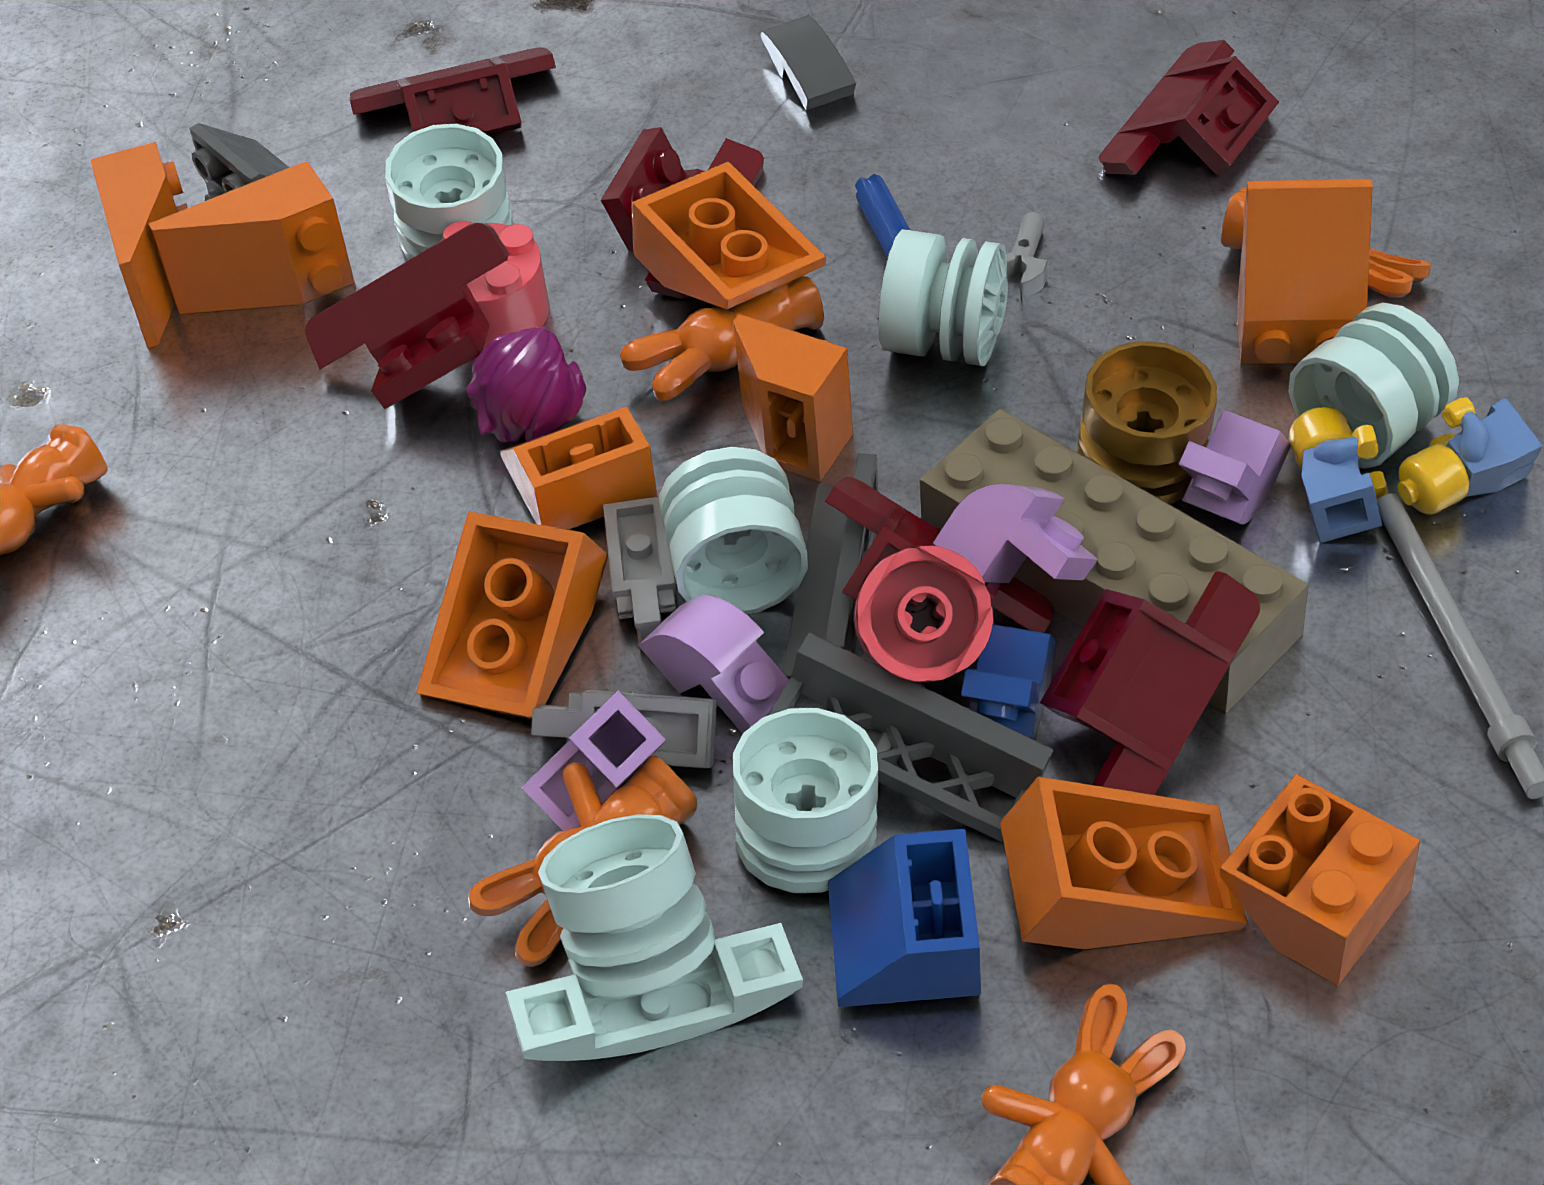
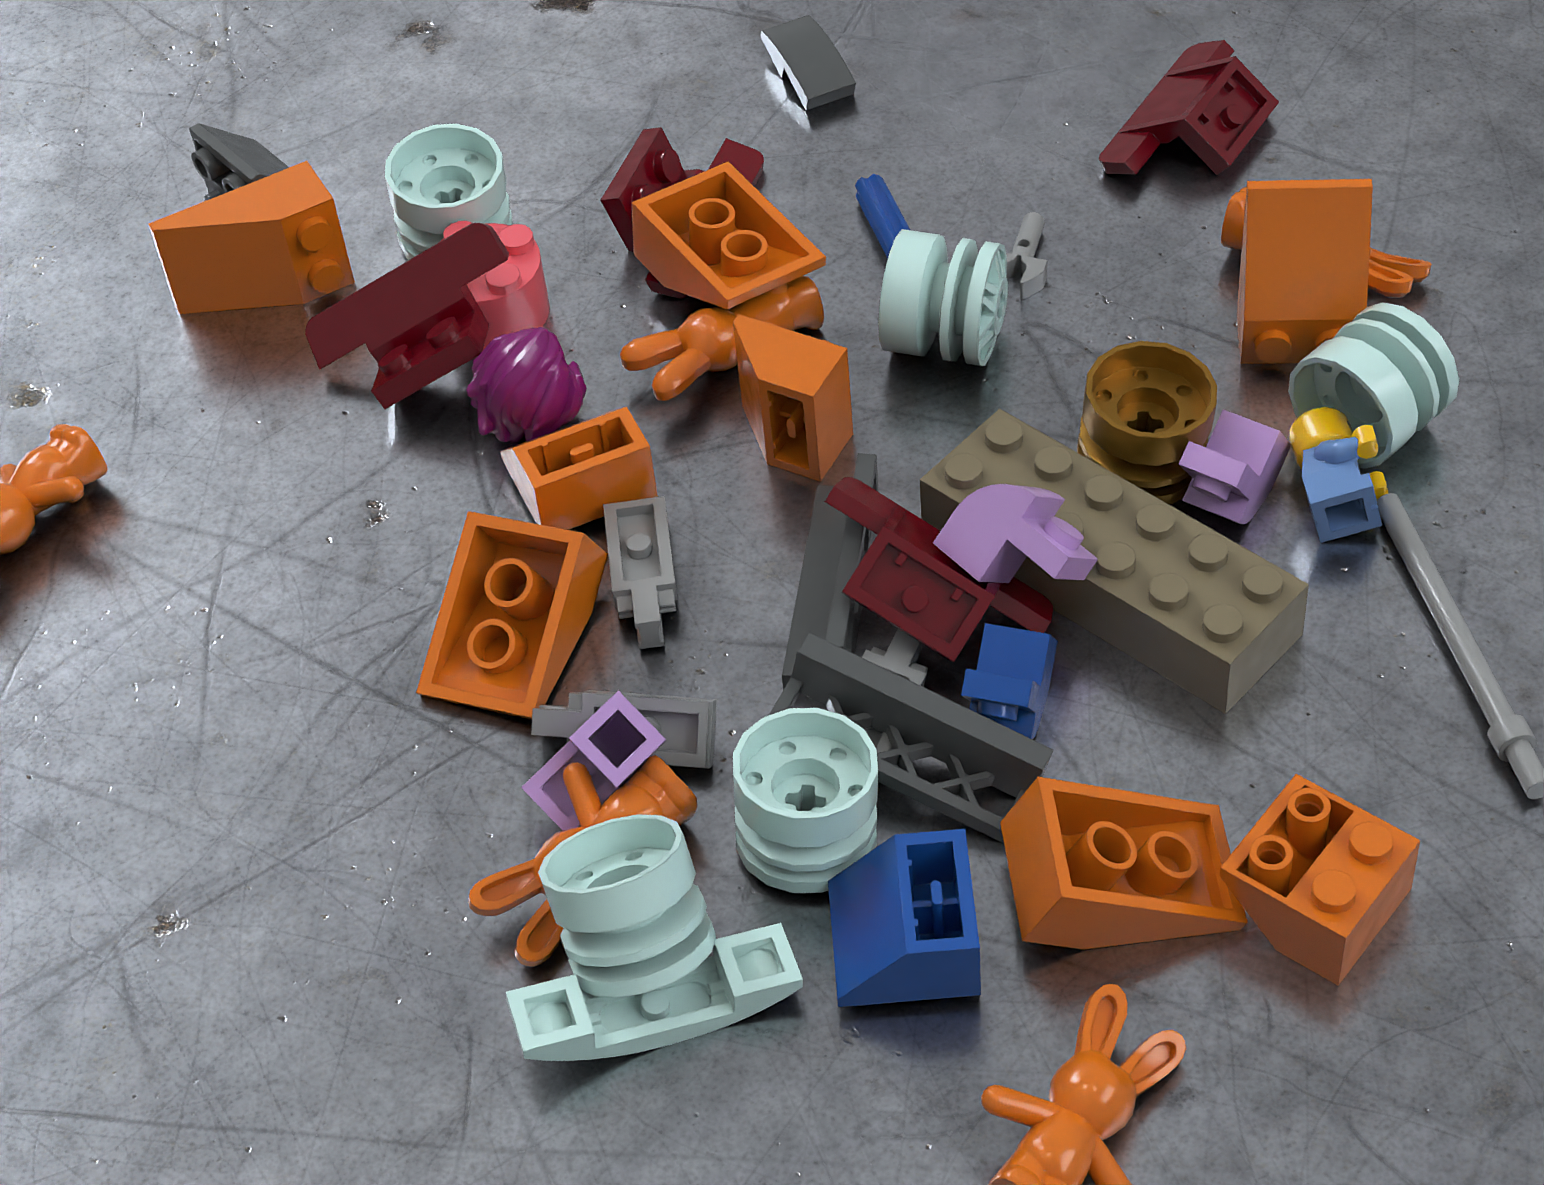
orange slope [90,142,188,349] -> none
dark red plate [350,47,556,136] -> none
lavender brick [638,595,789,733] -> none
light aqua wheel [659,447,808,615] -> none
coral brick [854,546,993,684] -> none
dark red plate [1040,571,1260,795] -> none
piece [1397,397,1543,515] -> none

